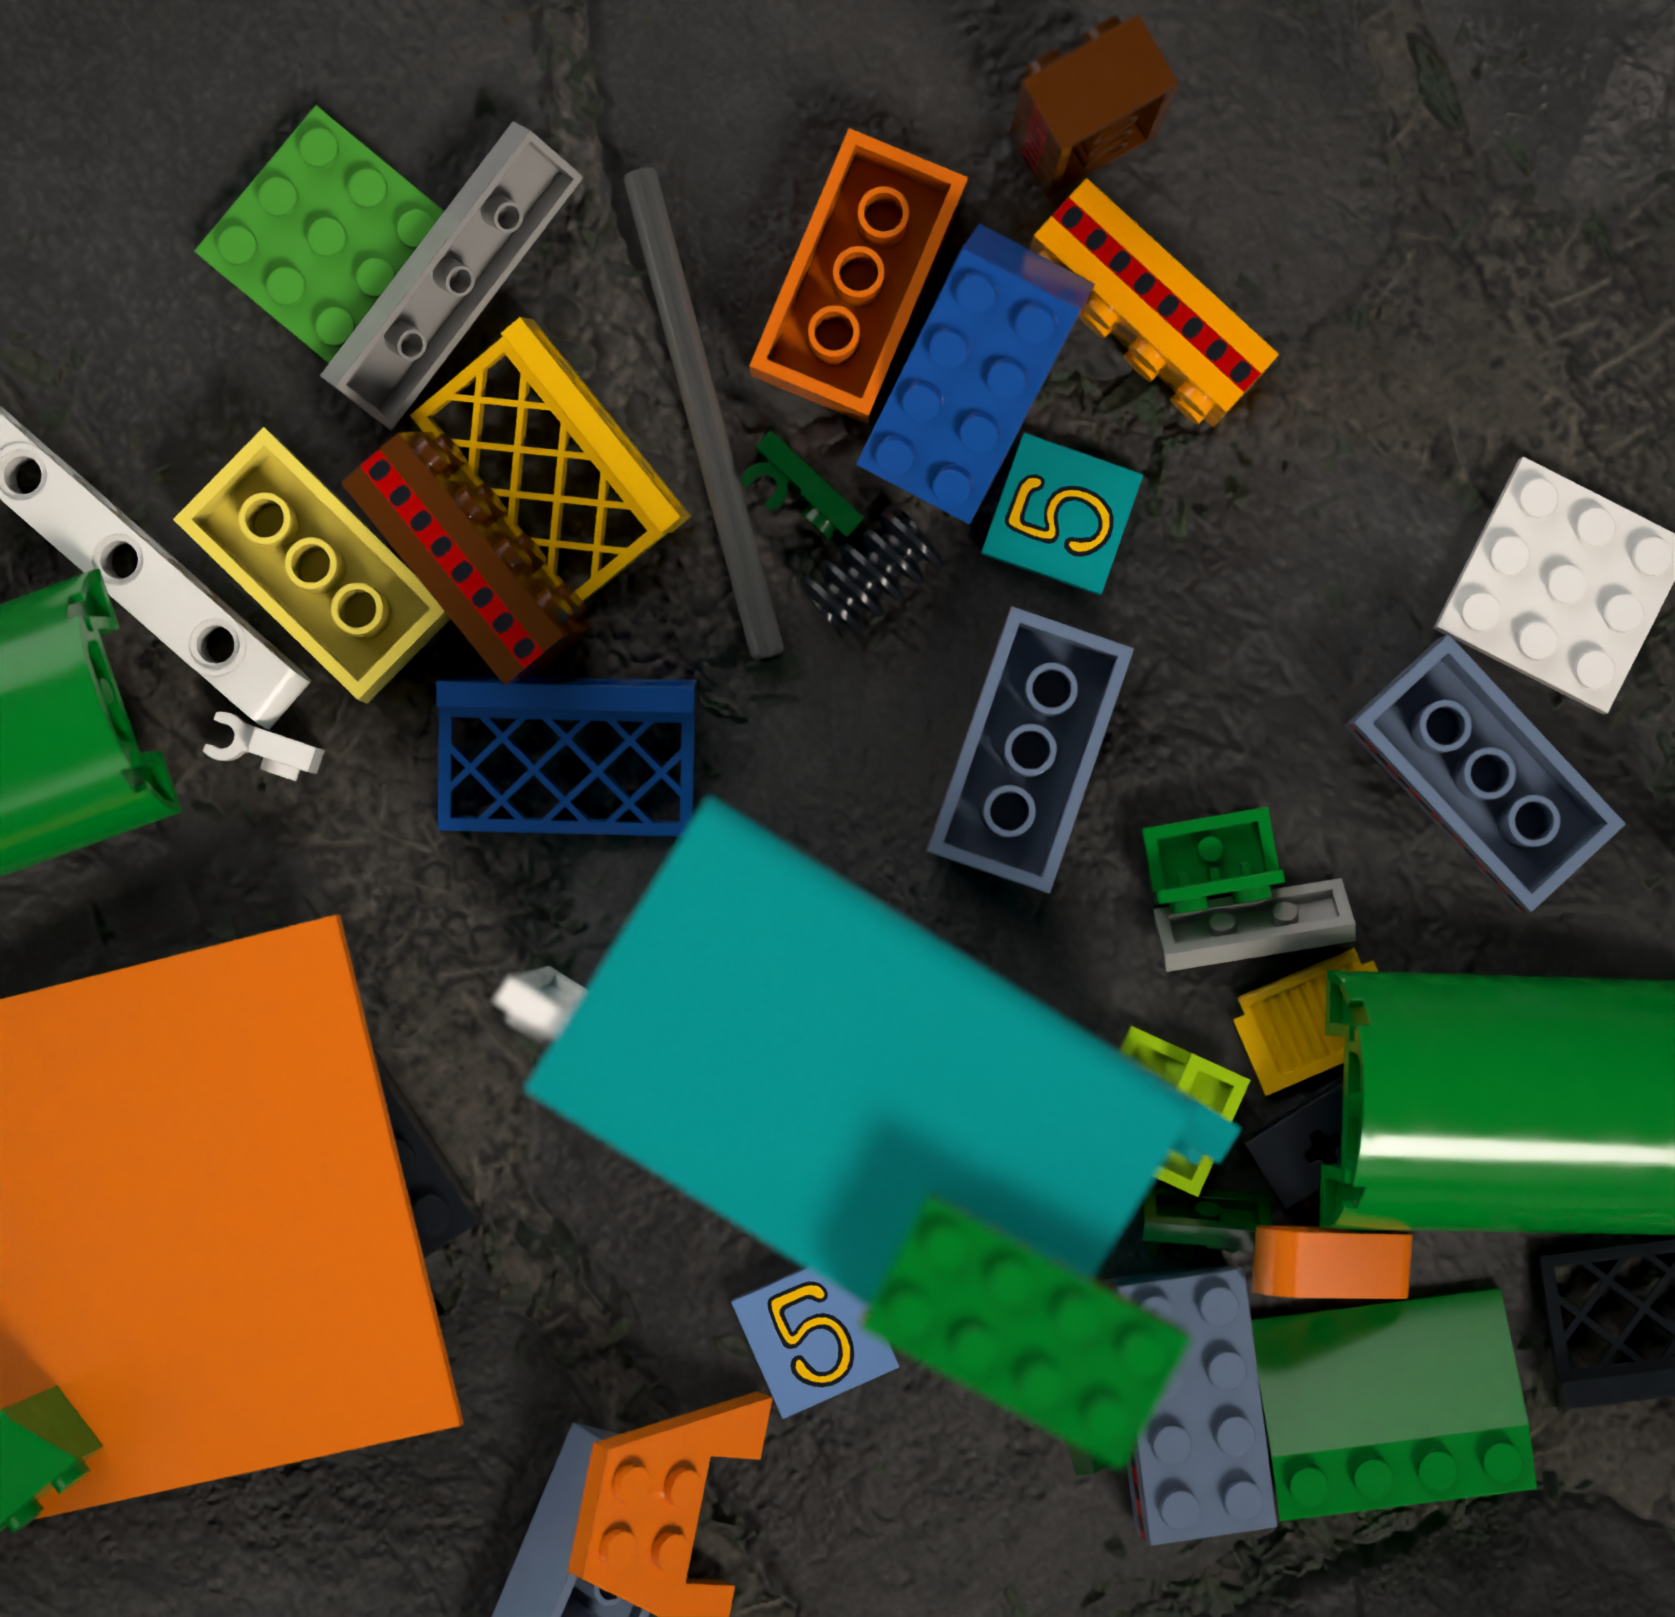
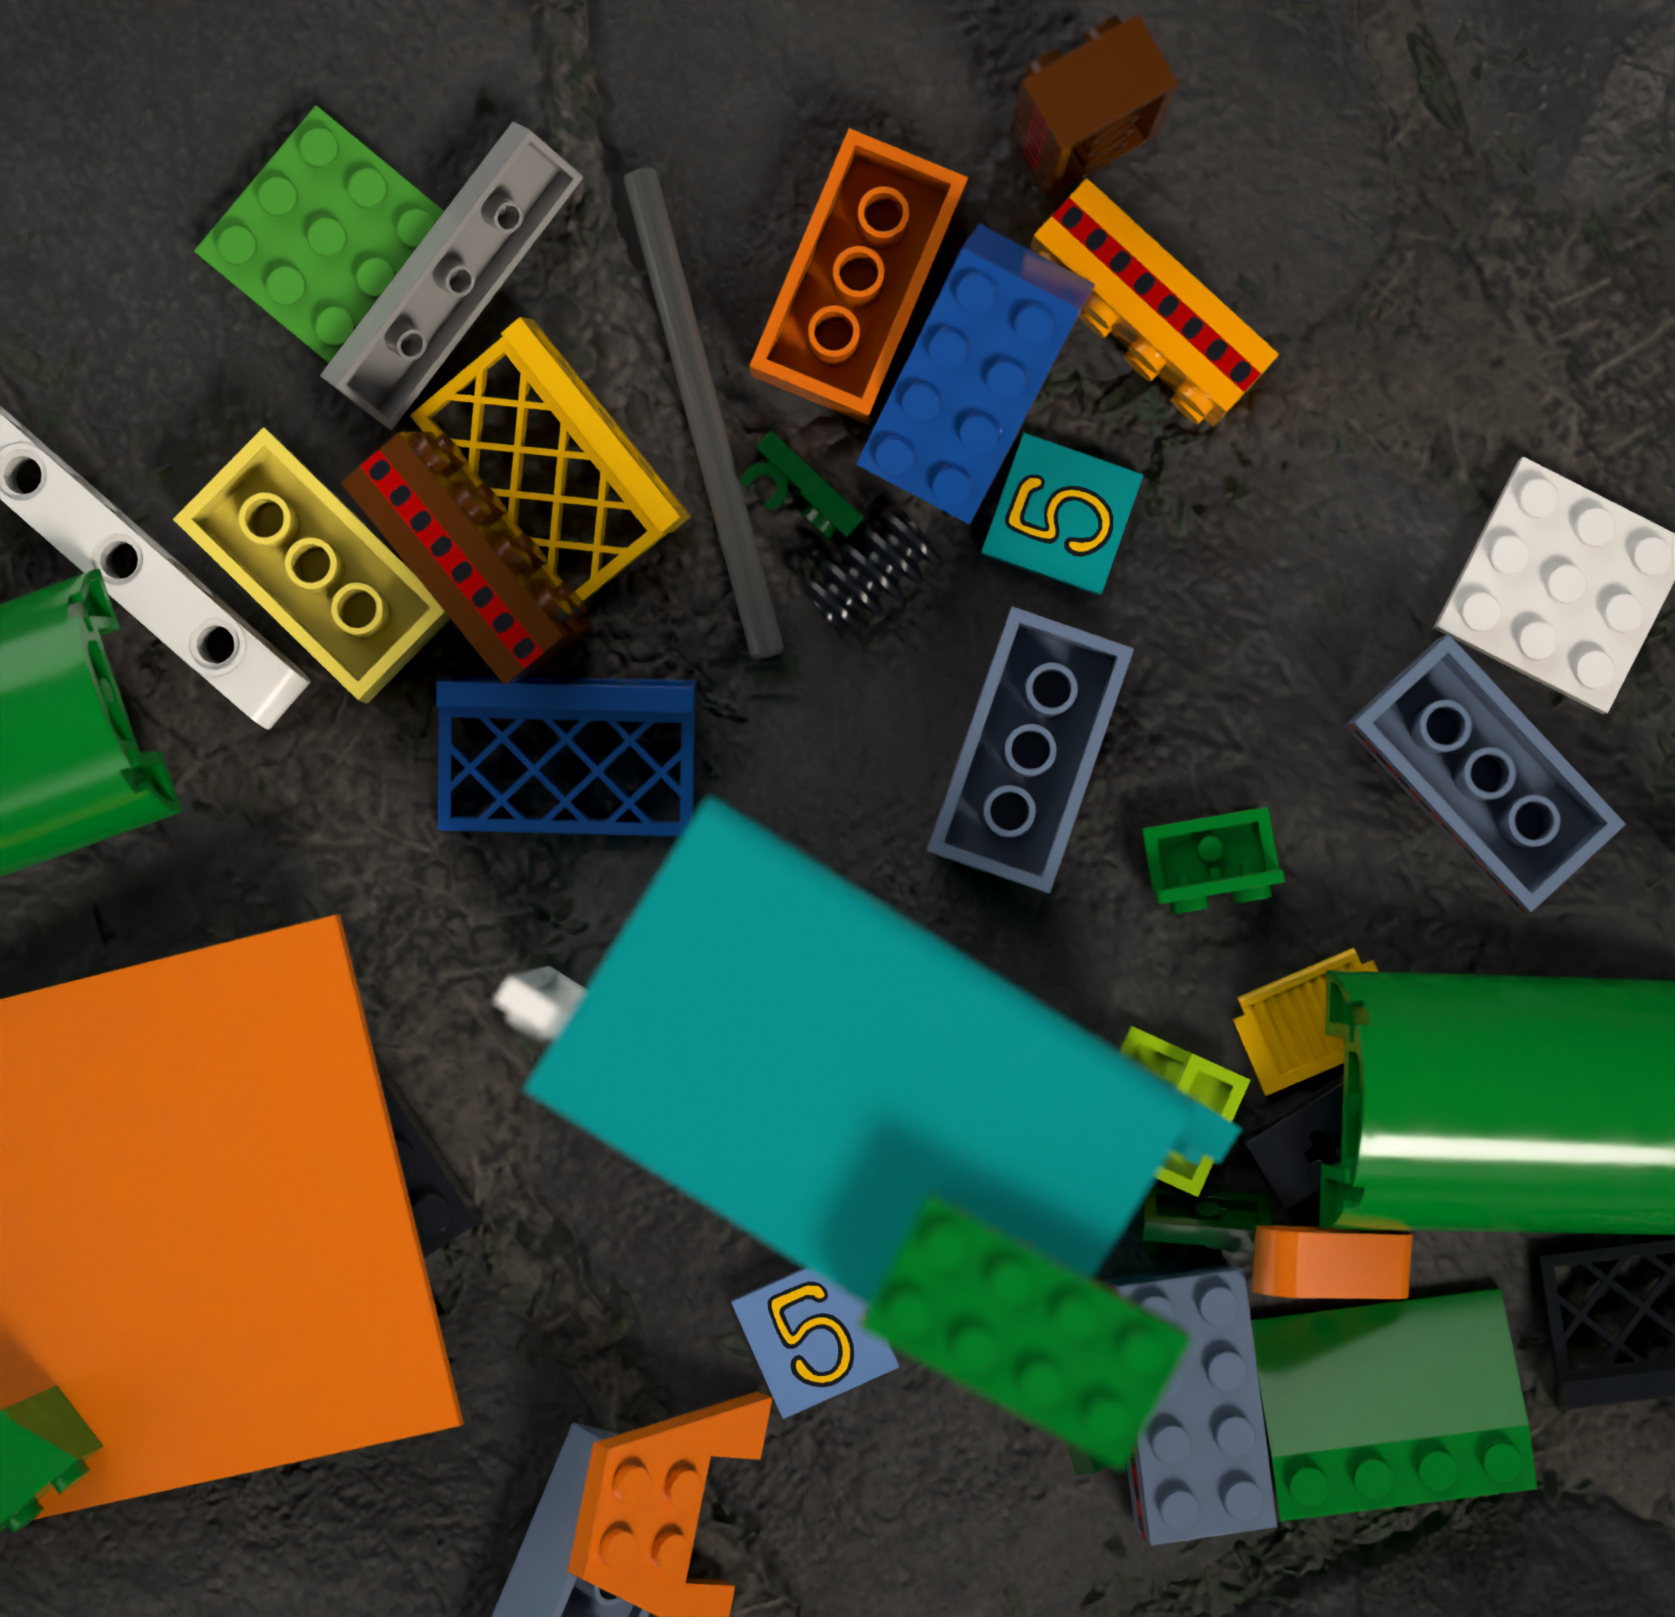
white plate [203,712,325,781] -> none
light grey plate [1153,878,1356,972] -> none

